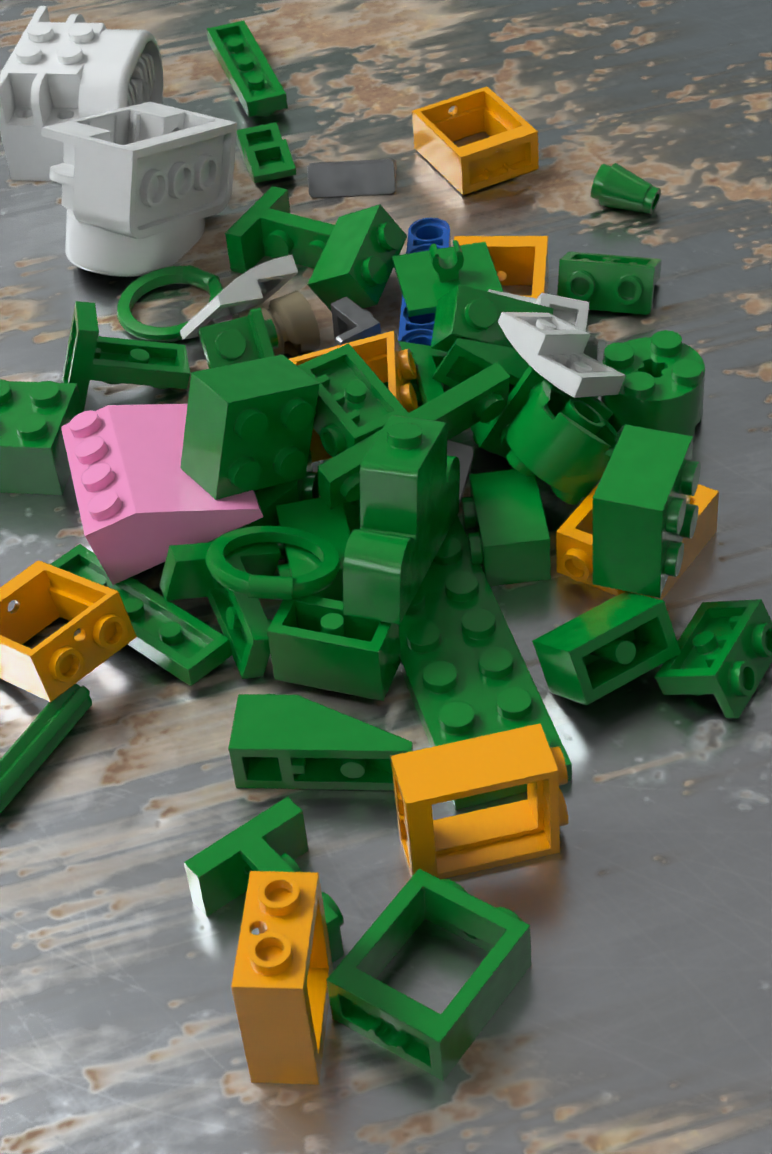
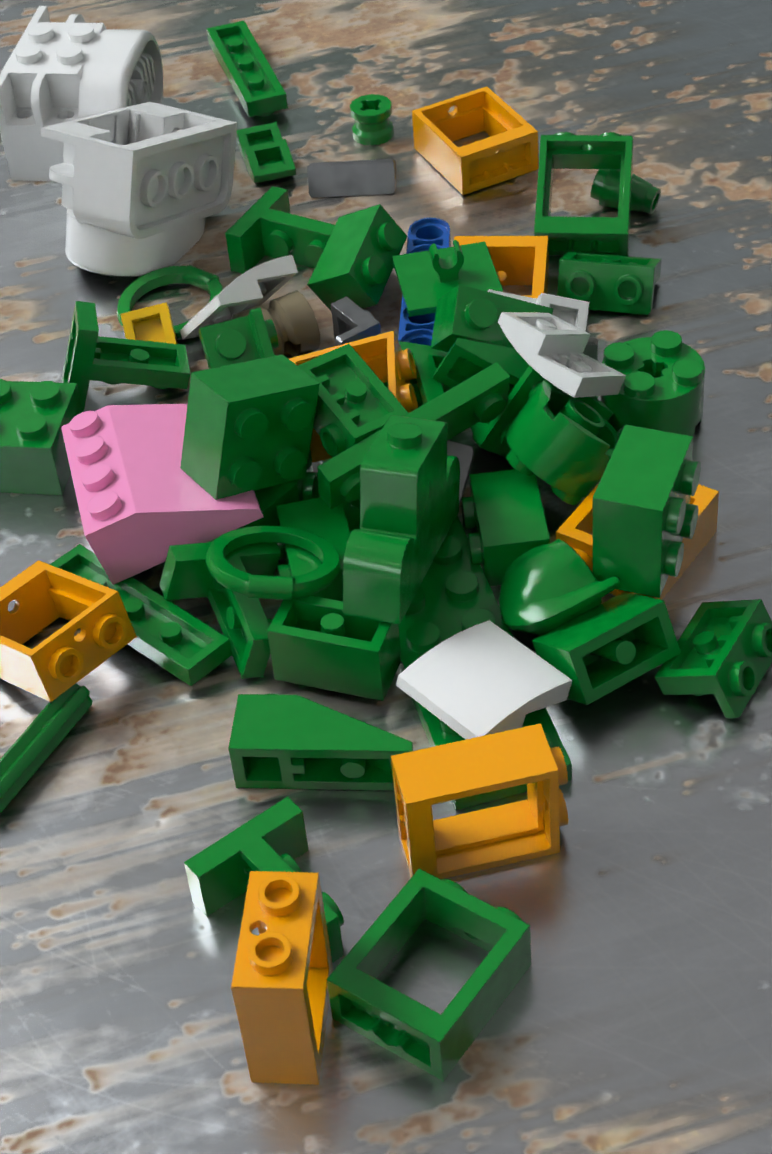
none -> yellow plate [120,302,178,344]
none -> green wheel [350,94,394,146]
none -> white slope [396,620,572,740]
none -> green piece [499,539,621,637]
none -> green window [534,132,633,256]

